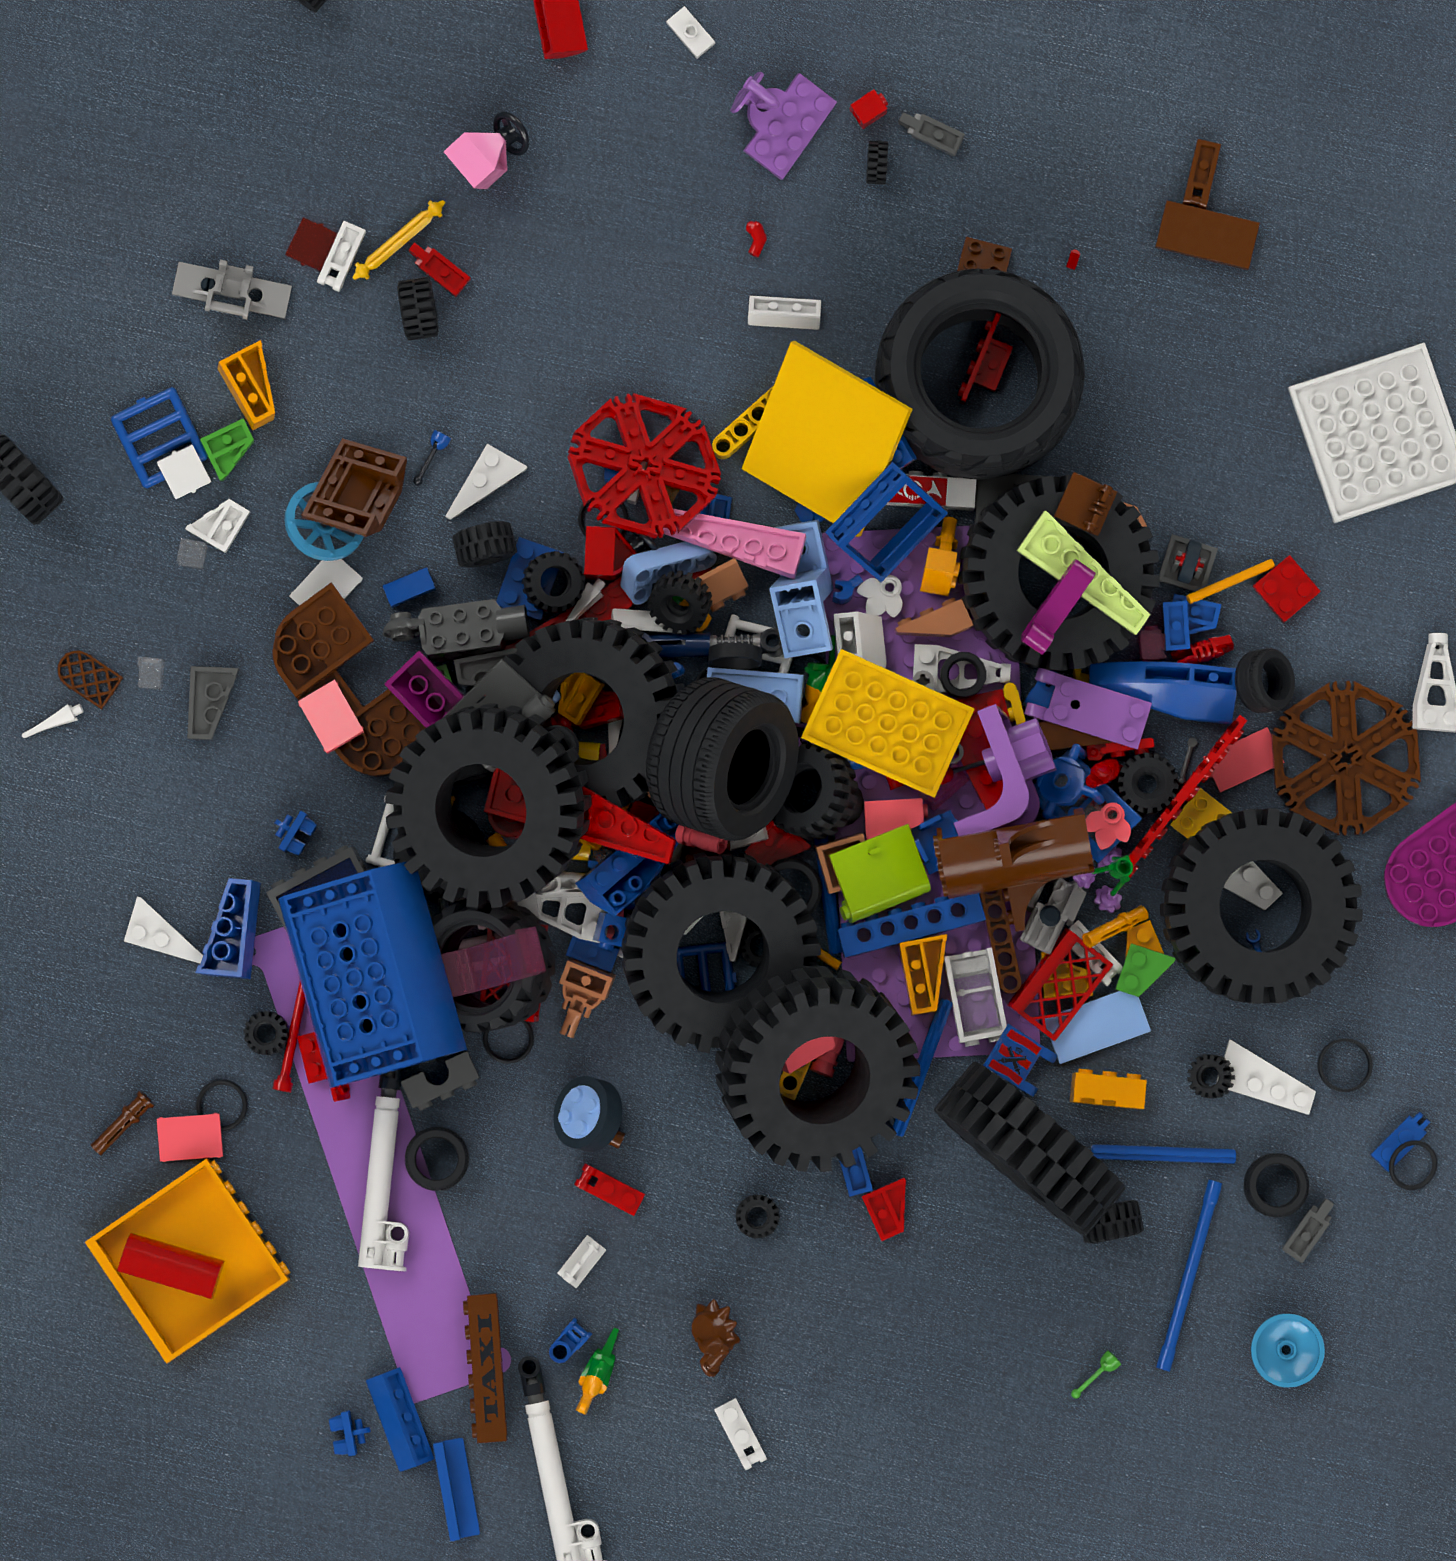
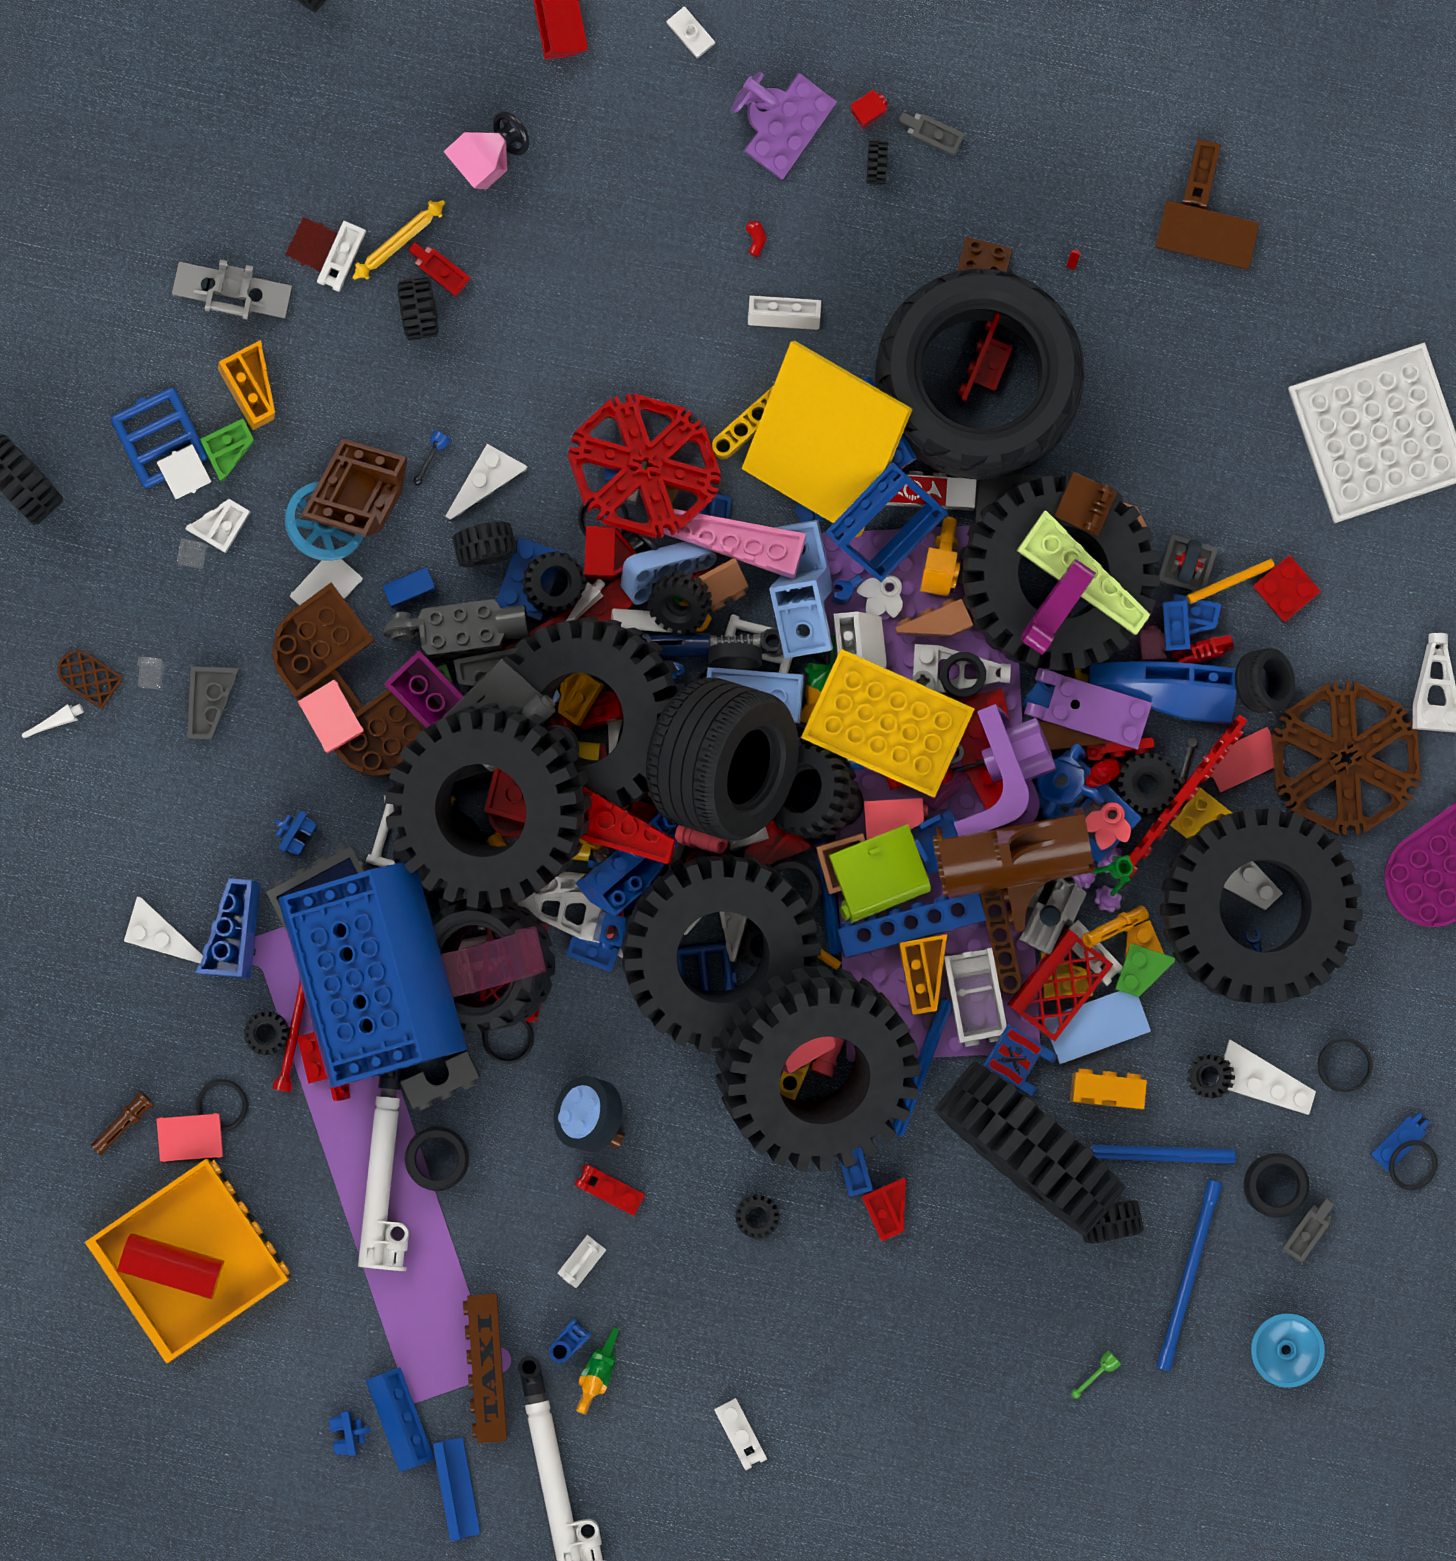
nougat brick [559,958,616,1038] -> none
reddish brown head [691,1299,741,1377] -> none
yellow hinge [1003,682,1026,725] -> none

